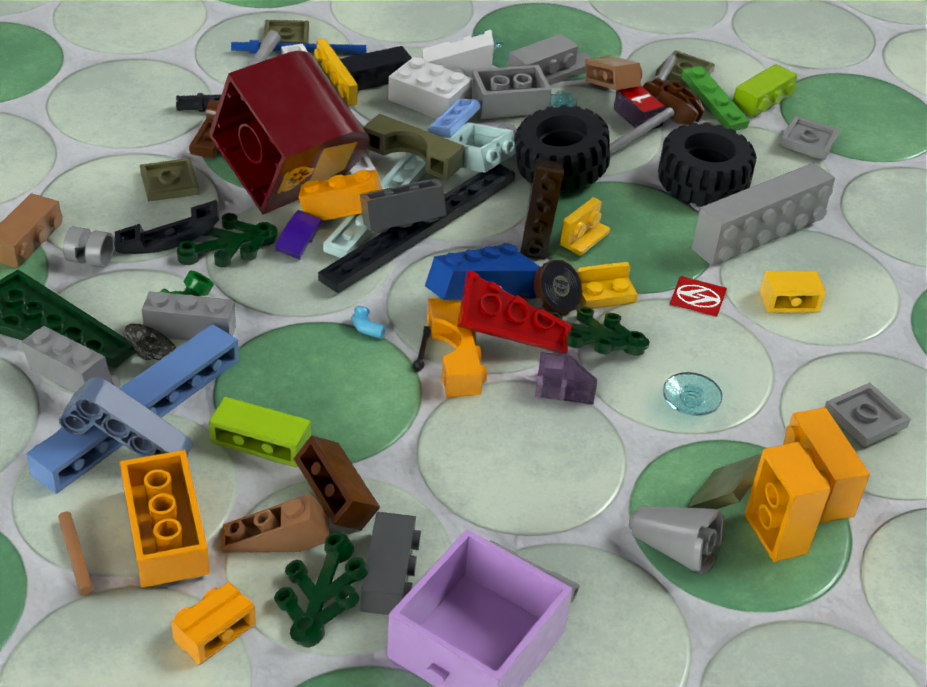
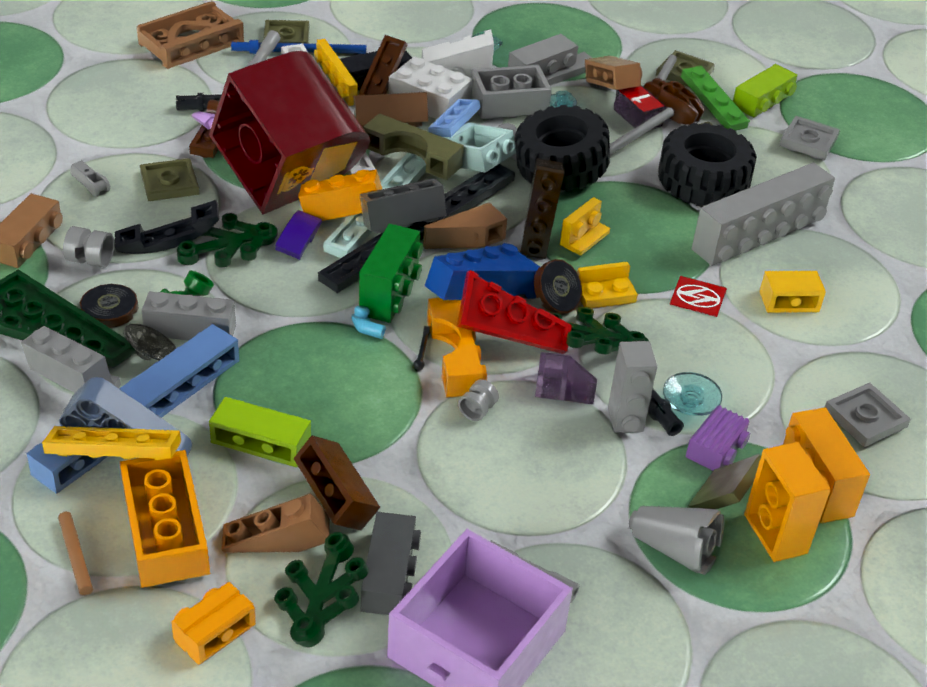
none -> yellow plate [42,426,181,460]
none -> light grey bar [70,160,110,197]
none -> black tile [80,284,139,328]
none -> medium nougat fence [137,1,244,69]
none -> lavender bar [192,111,215,130]
none -> medium nougat brick [353,92,428,127]
none -> reddish brown plate [358,35,408,95]
none -> green brick [359,223,423,323]
none -> medium nougat slope [423,202,507,249]
none -> light grey wheel [458,380,499,421]
none -> light grey brick [608,341,657,433]
none -> black pin [648,388,684,436]
none -> medium lavender brick [685,405,750,471]

